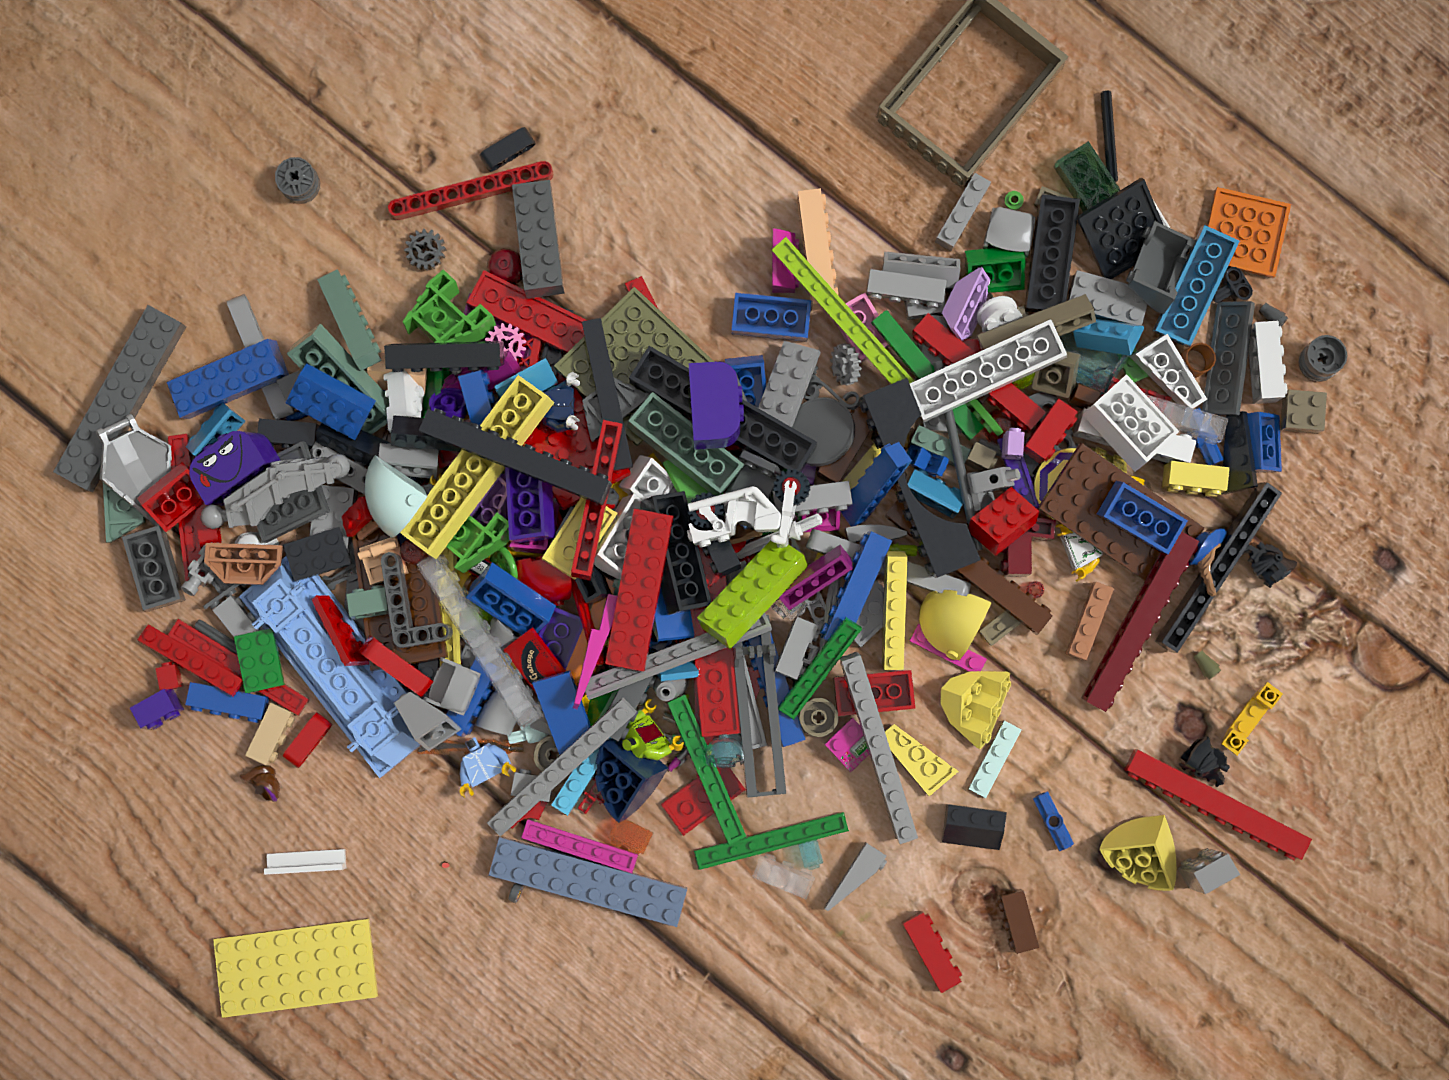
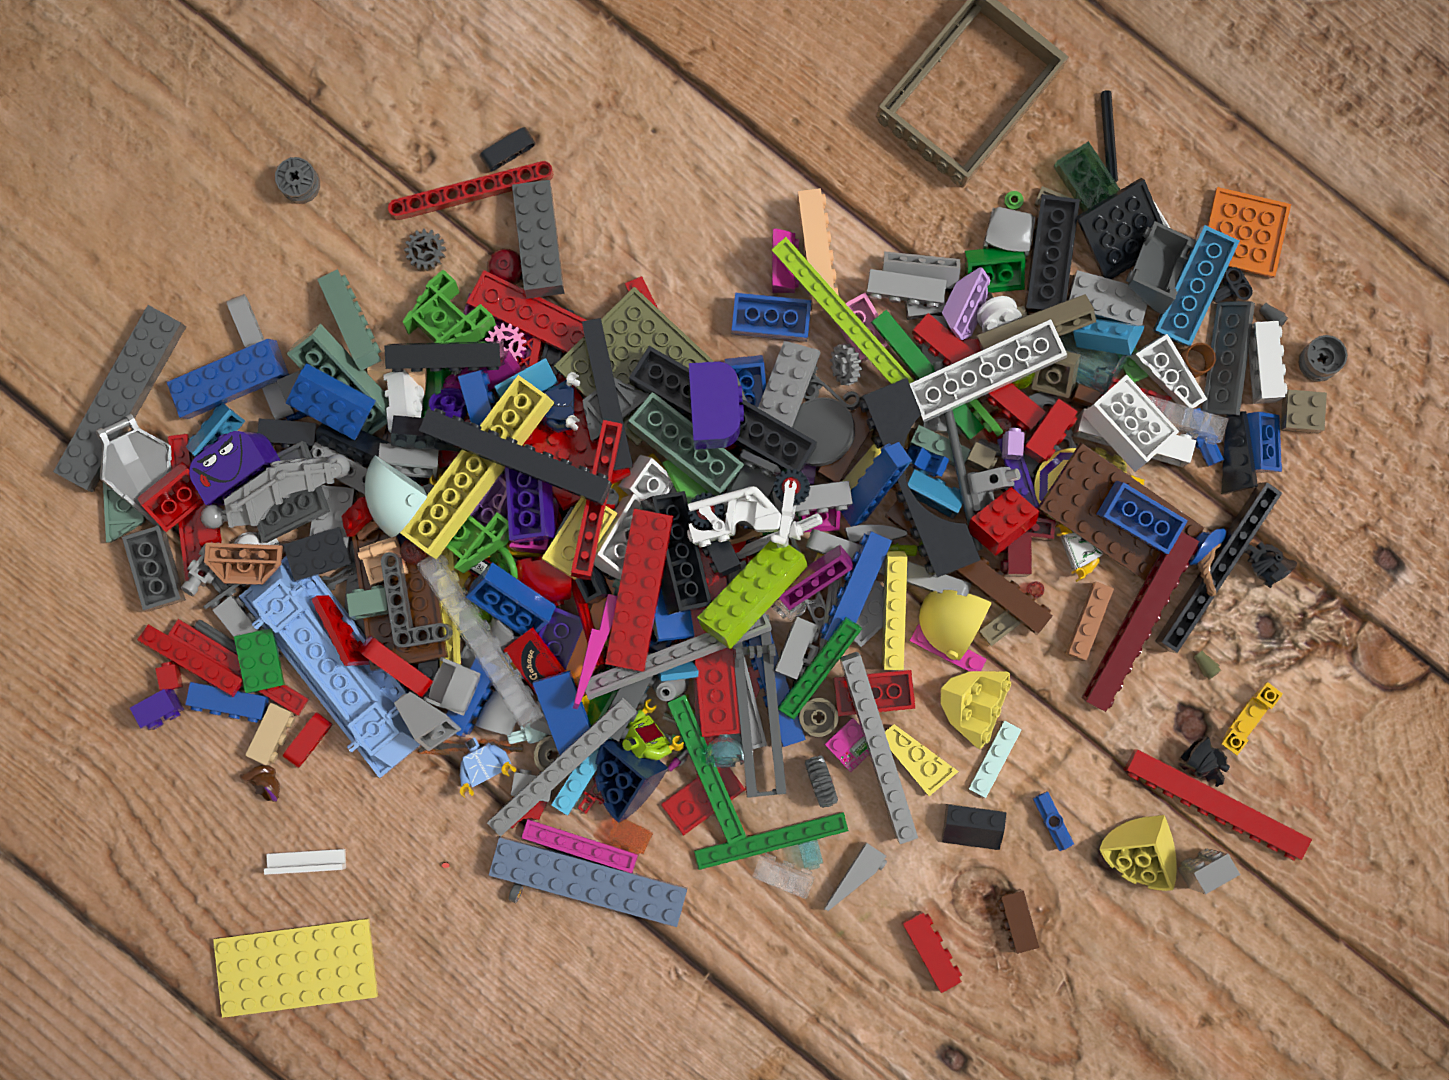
light grey brick [935,173,991,251] -> none
light yellow brick [1162,461,1229,497] -> none
none -> dark grey gear [805,755,838,808]

